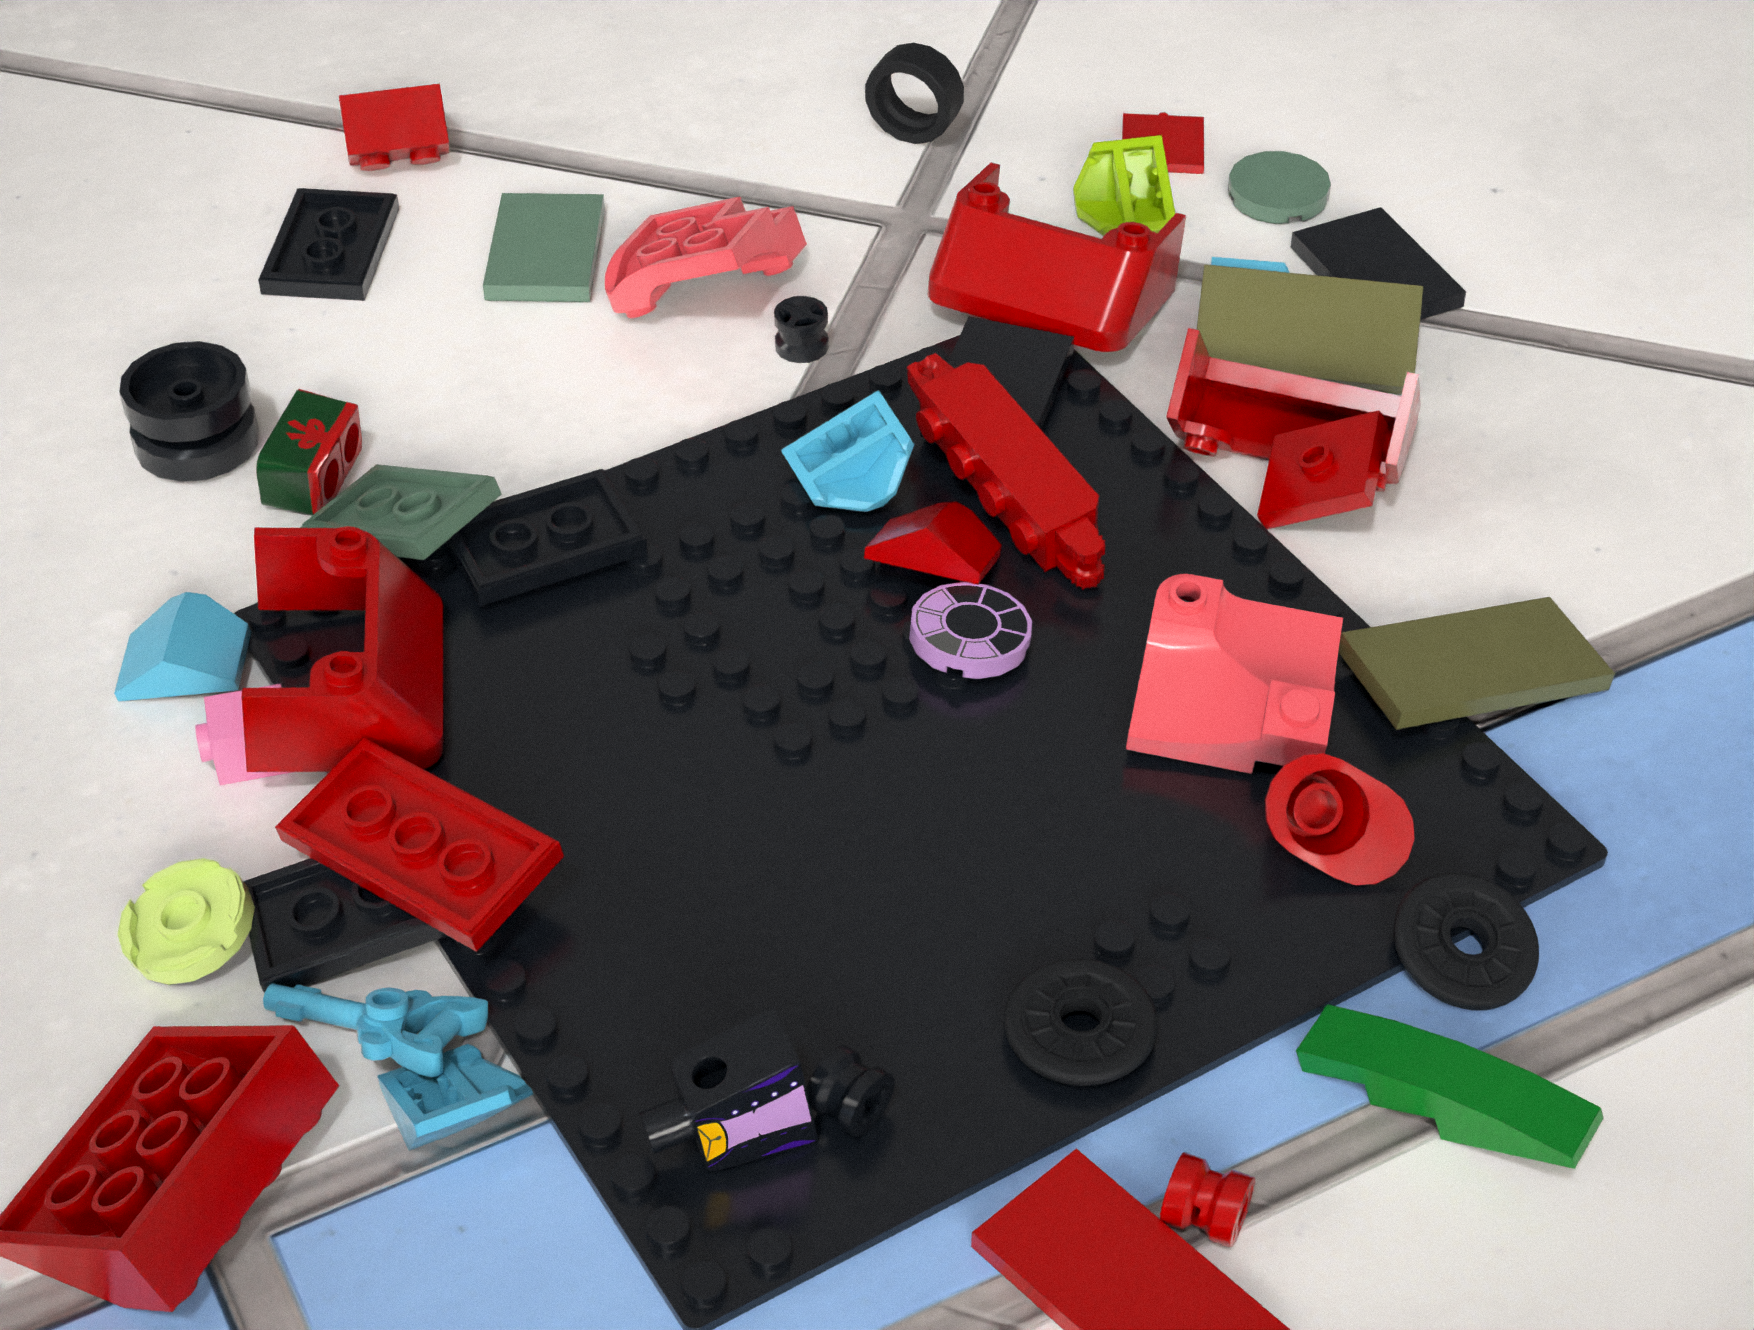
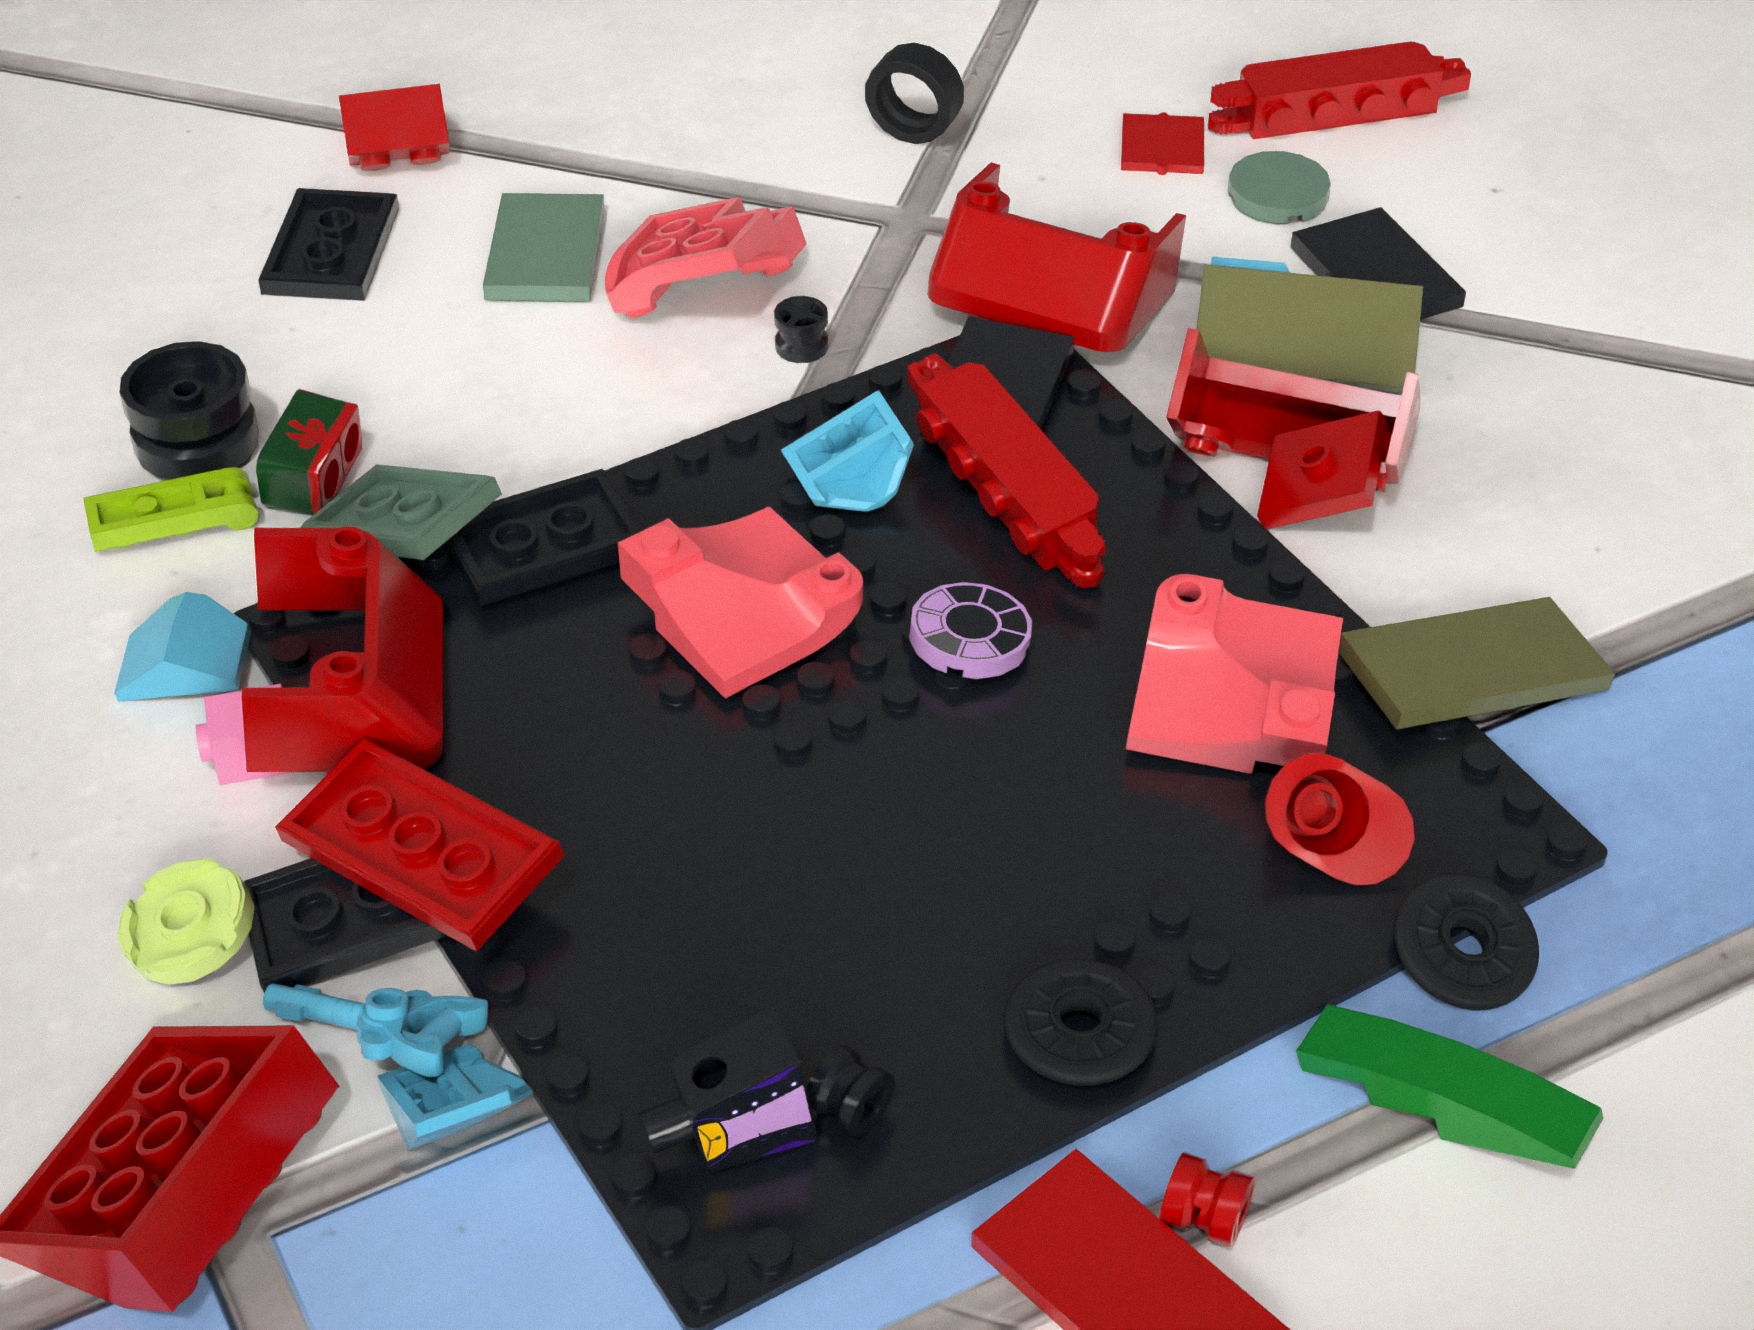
red slope [864,501,1002,585] -> none
lime slope [1073,135,1176,236] -> none
none -> lime plate [83,467,258,552]
none -> coral slope [618,507,863,699]
none -> red hinge [1208,41,1471,139]

